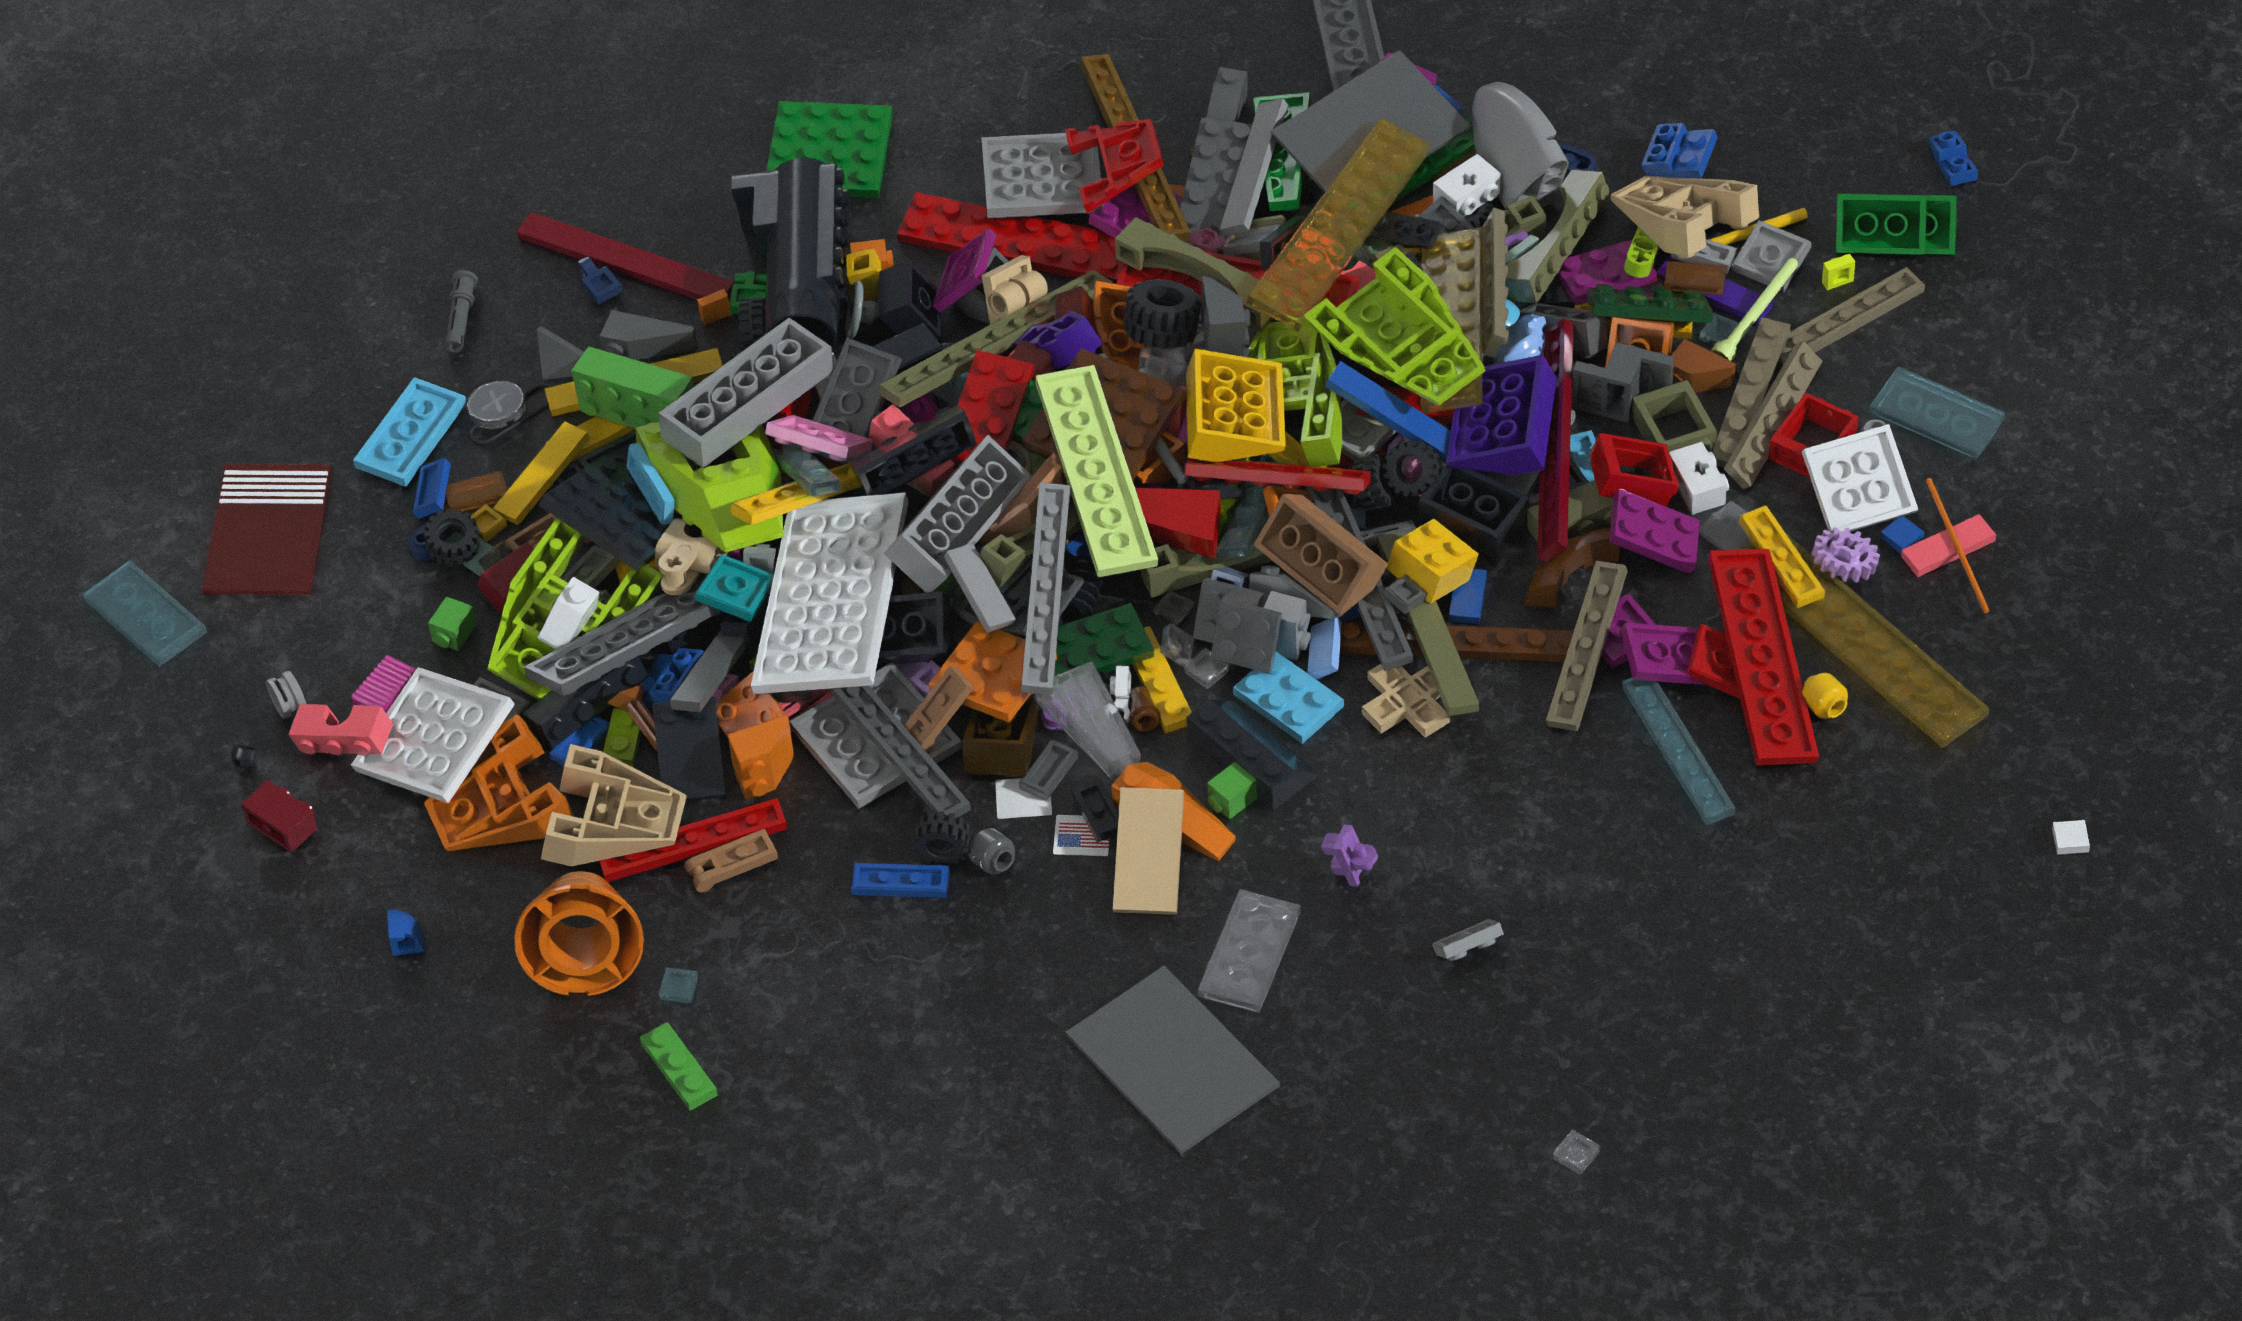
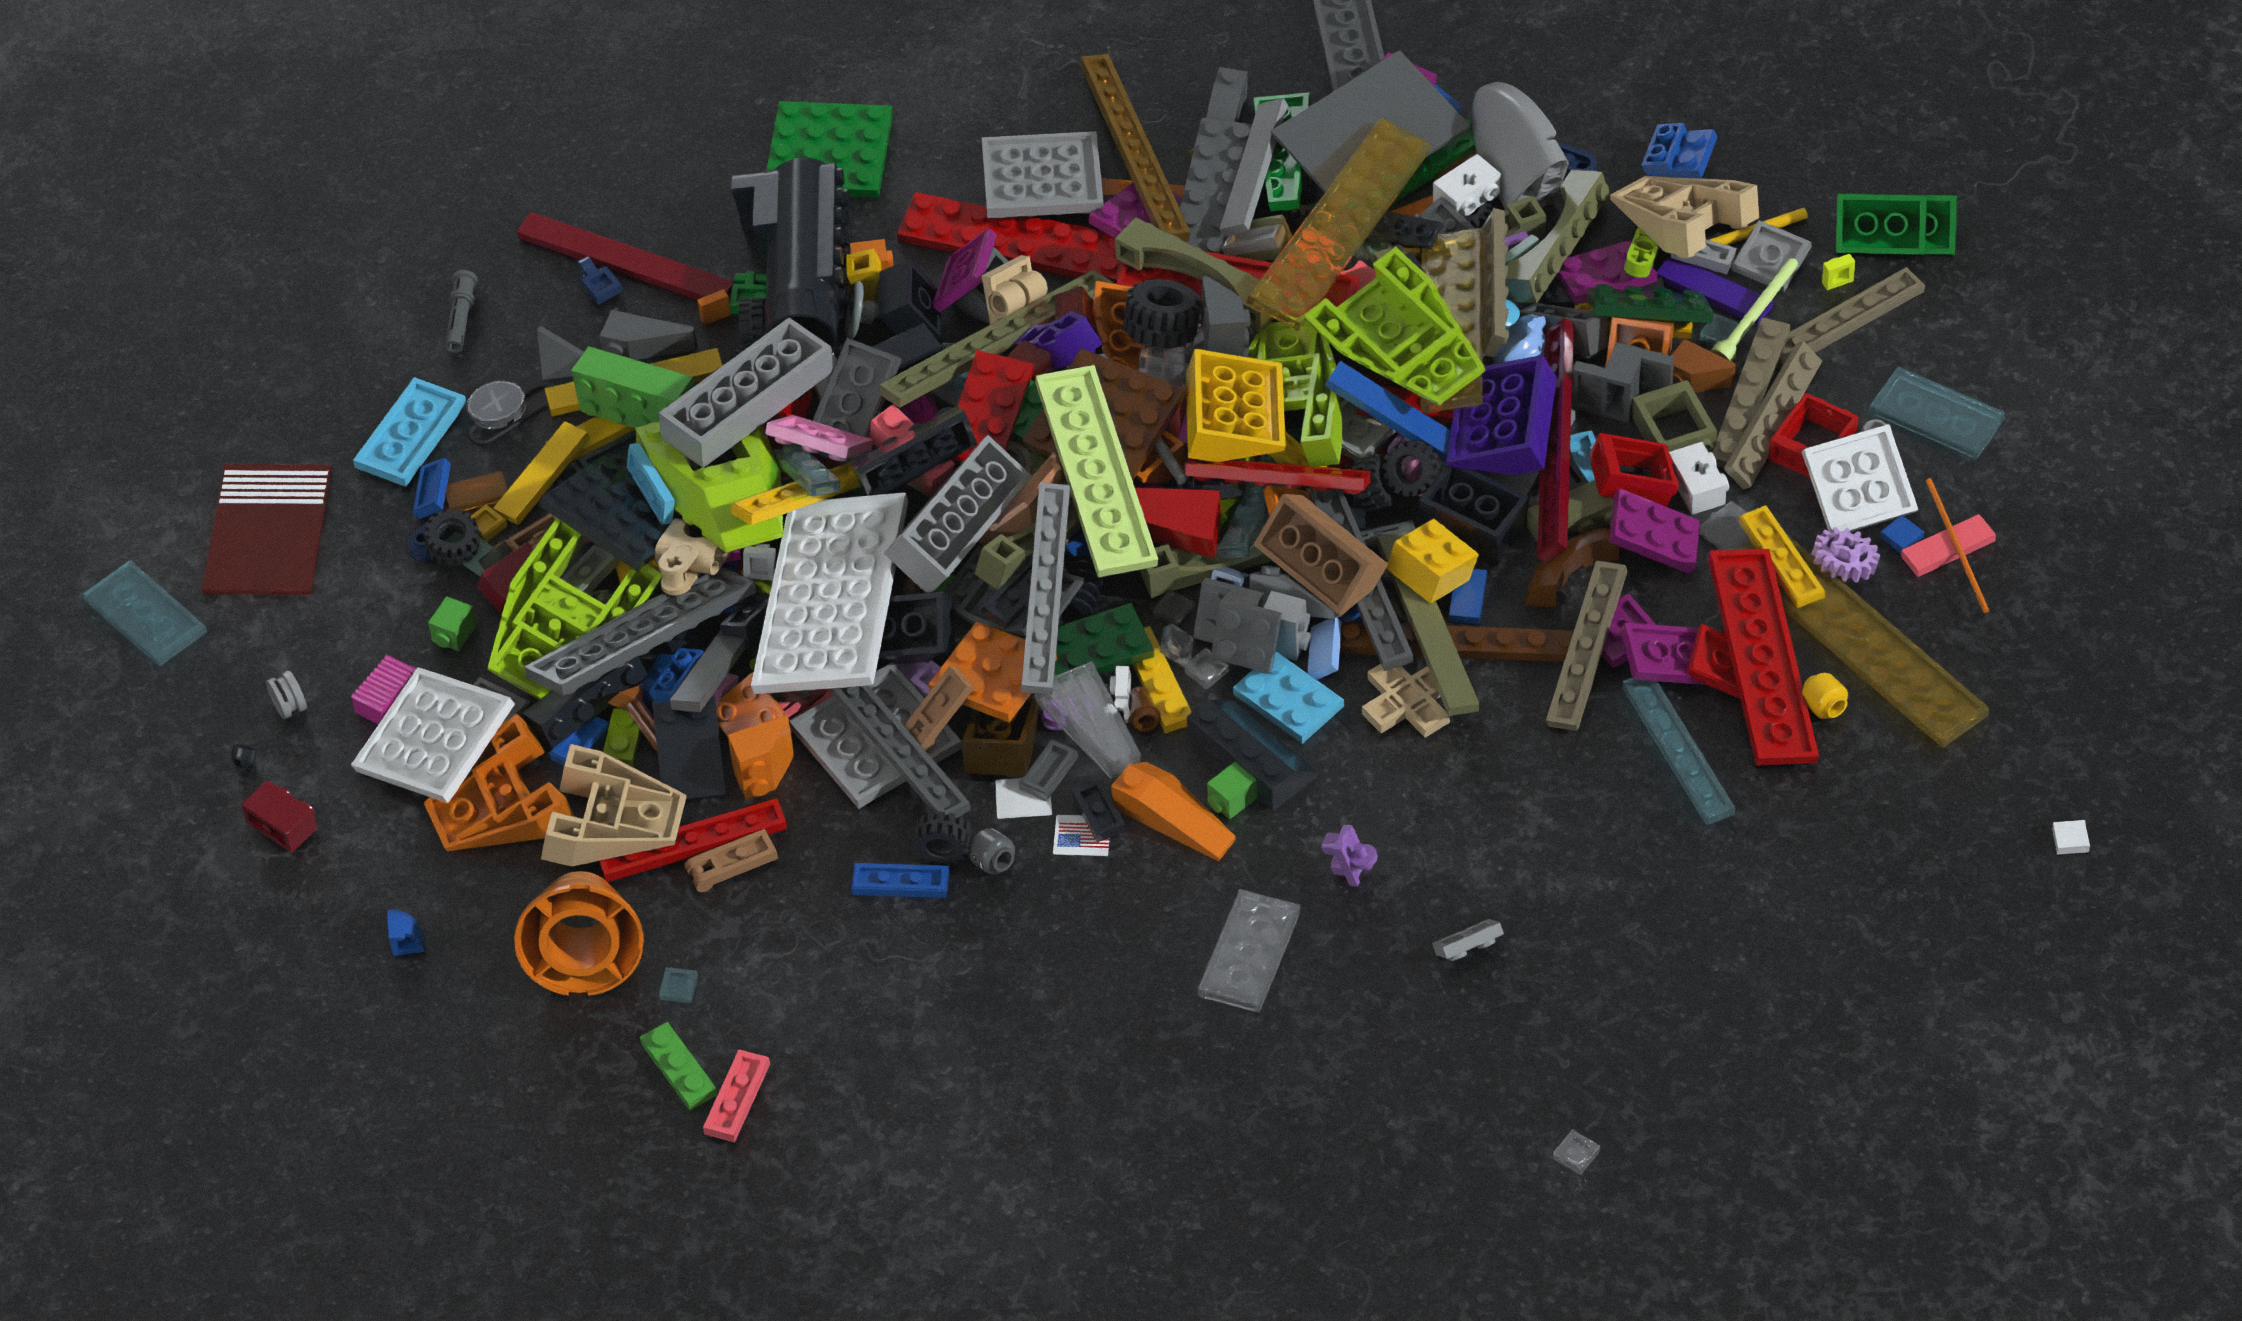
coral arch [288,704,393,756] -> none
white slope [538,577,599,650] -> none
teal tile [695,554,774,622] -> none
light grey tile [944,543,1015,633] -> none
red wing [1065,119,1164,213] -> none
dark grey piece [1066,966,1280,1155] -> none
tan tile [1113,787,1184,915] -> none
clear pink plate [1189,227,1226,253] -> none
black tile [1260,207,1318,271] -> none
dark grey tile [1383,574,1427,614] -> none
clear orange tile [1664,261,1726,295] -> none
blue slope [1928,130,1978,186] -> none
none -> coral plate [703,1050,770,1142]

